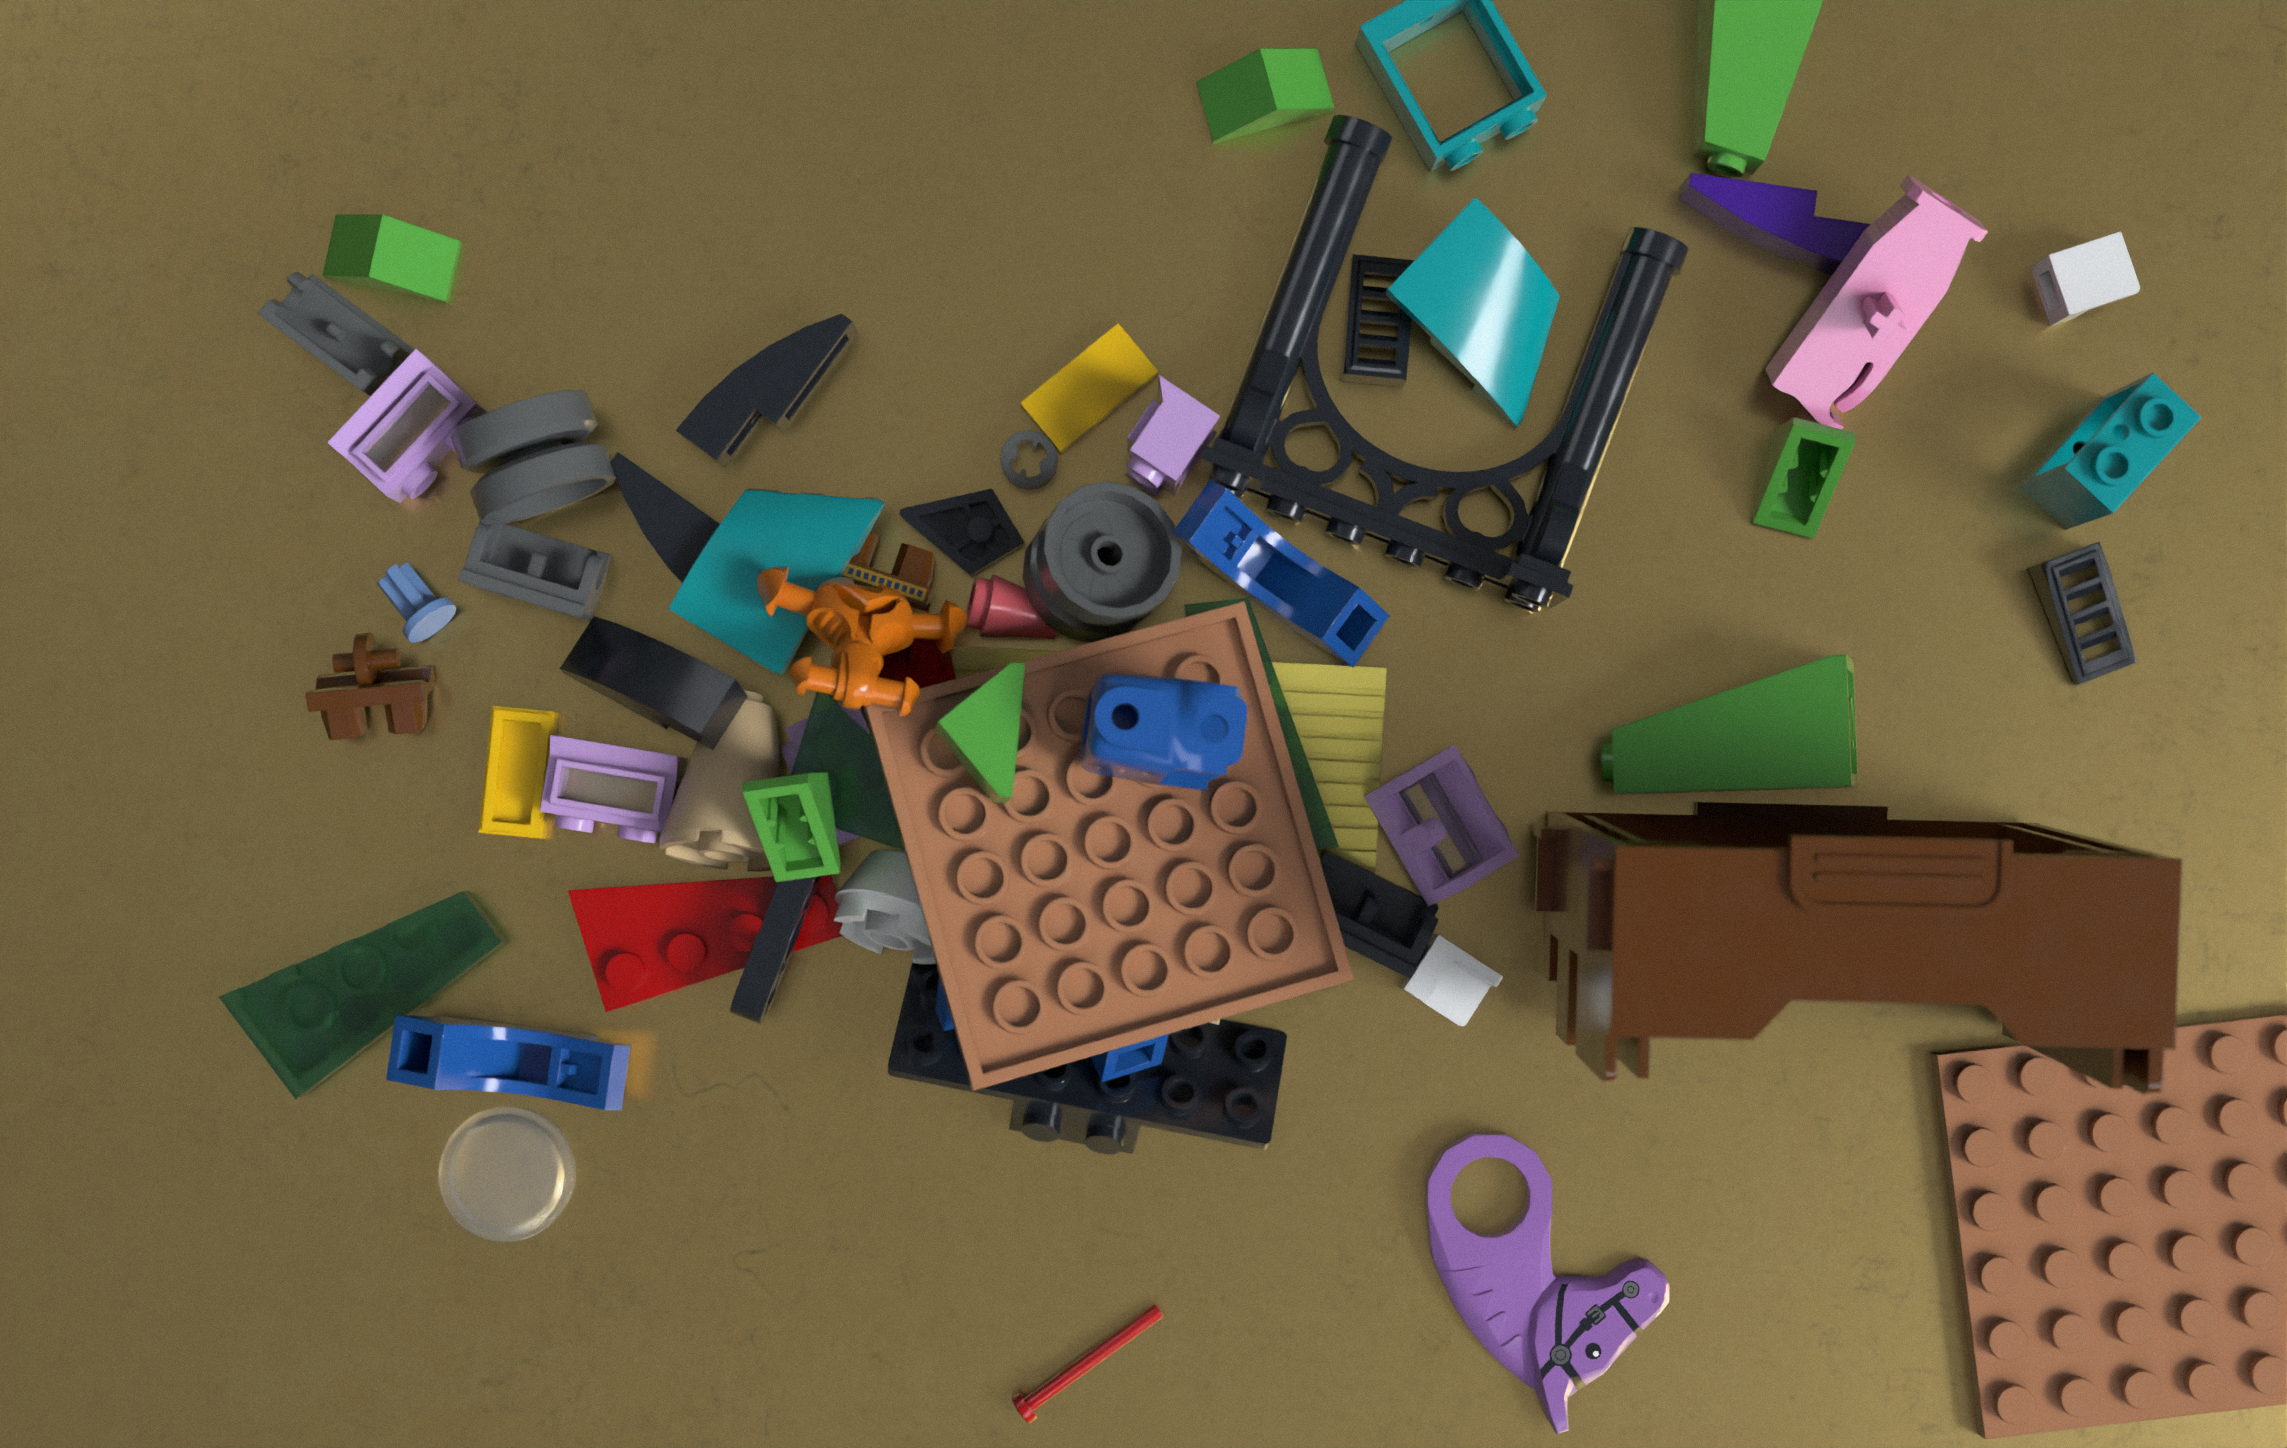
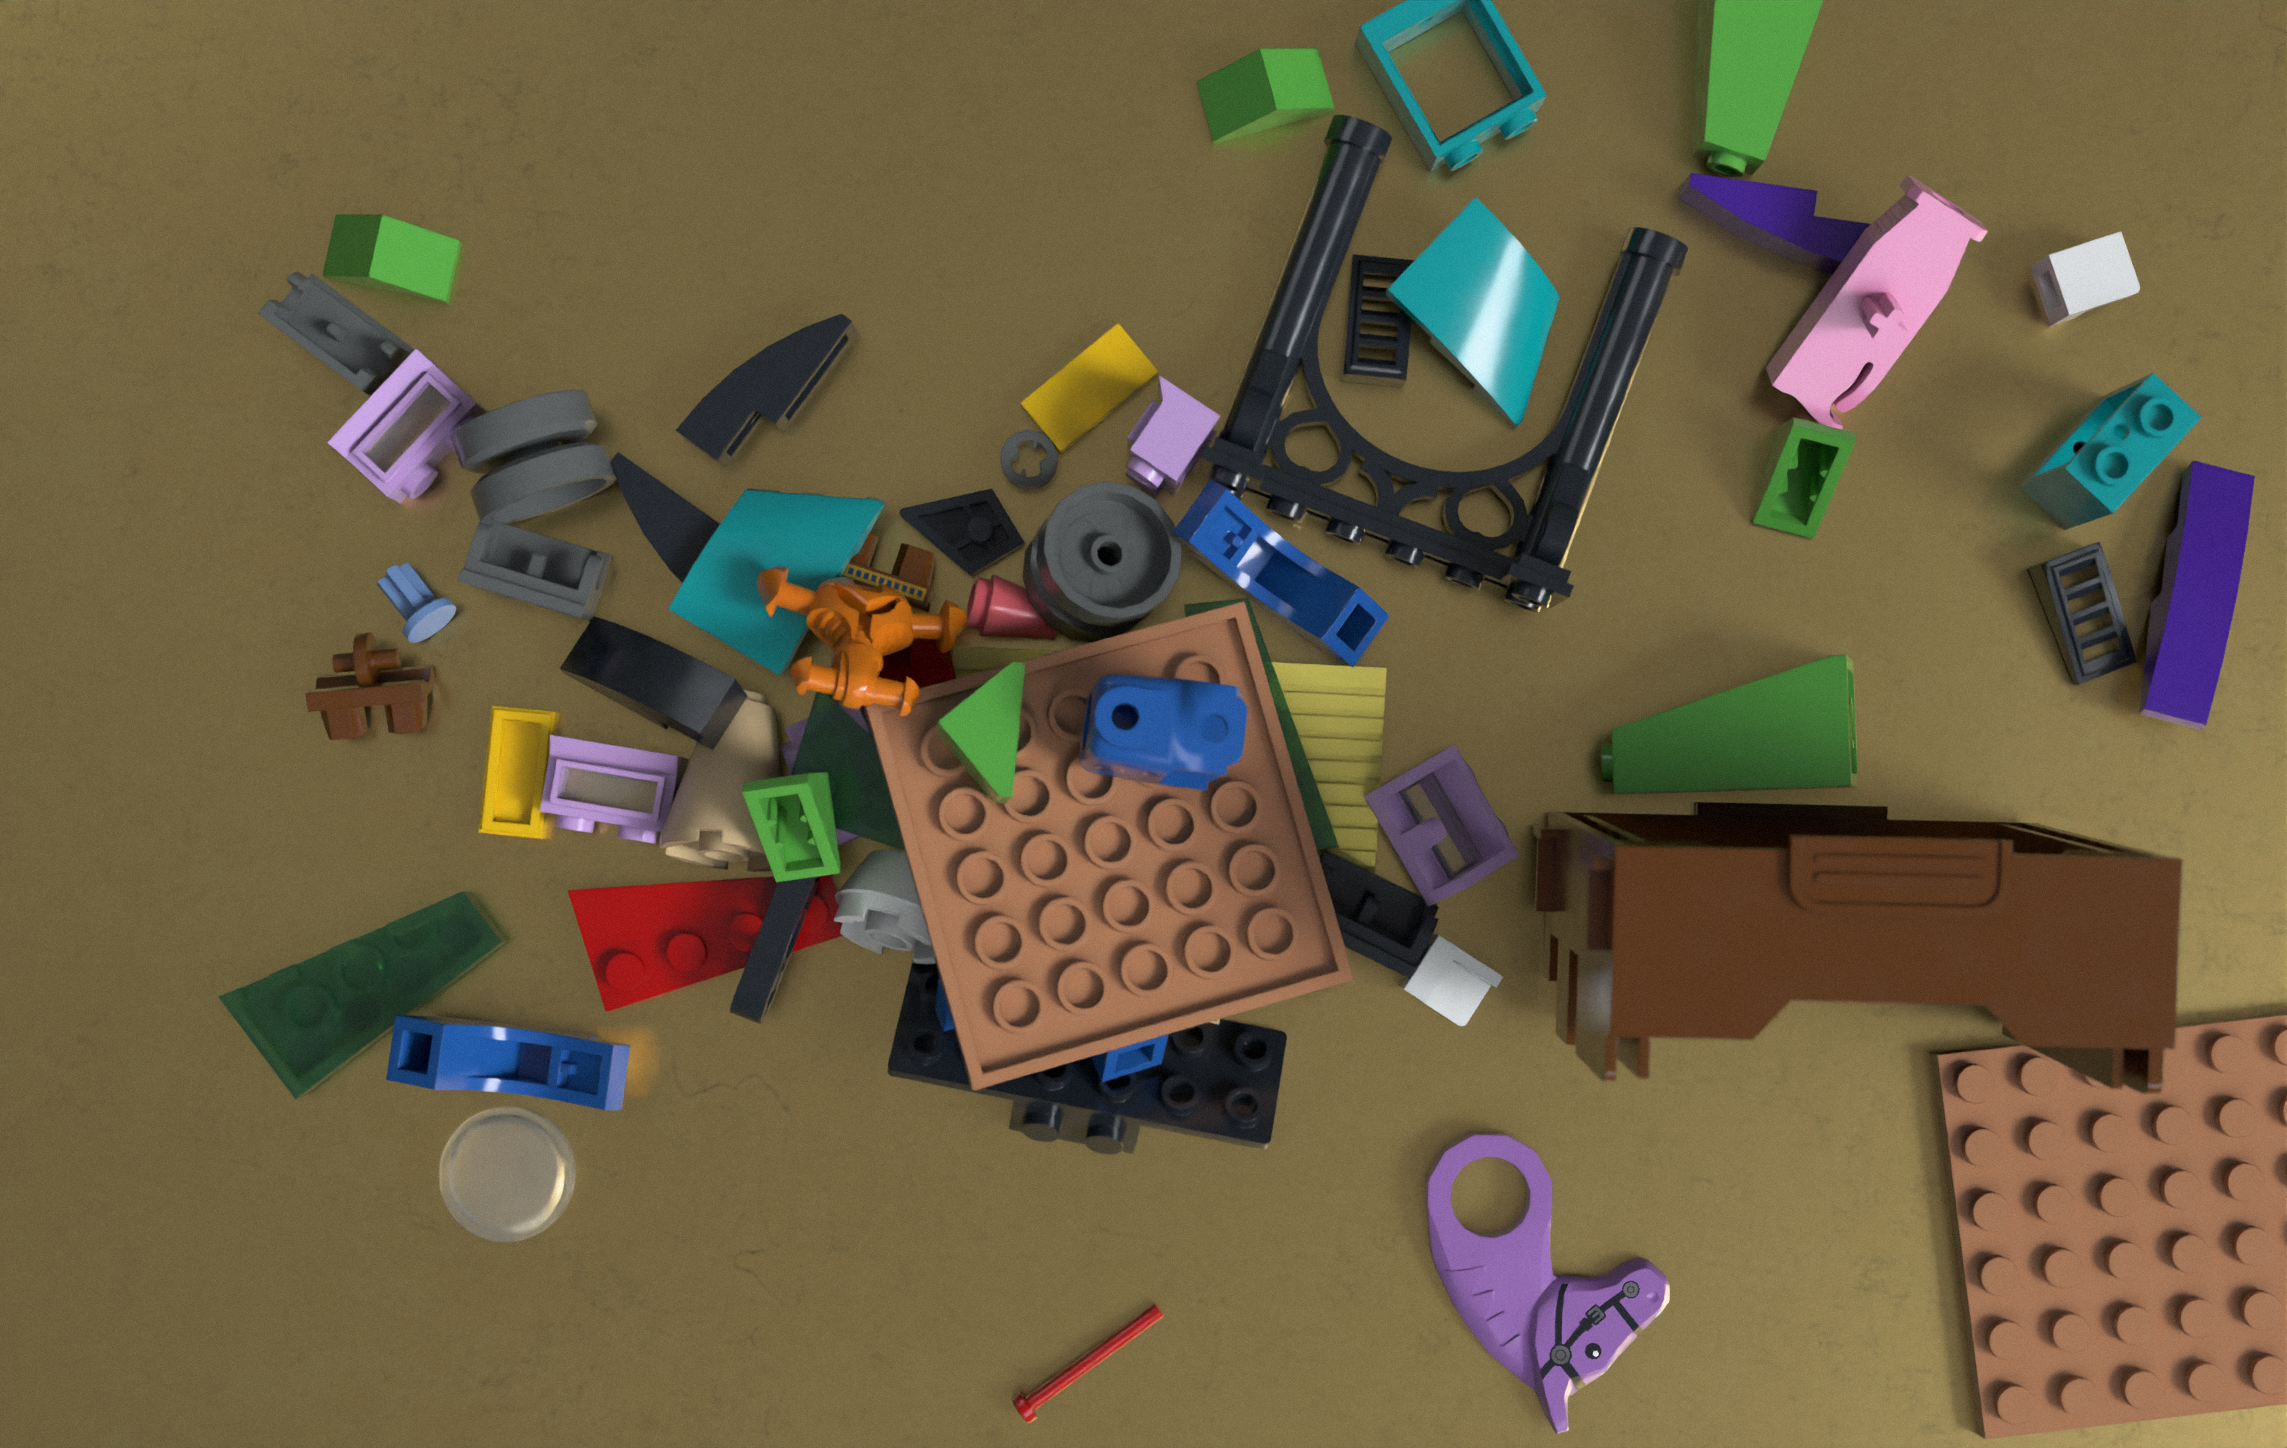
none -> dark purple slope [2139,460,2255,730]

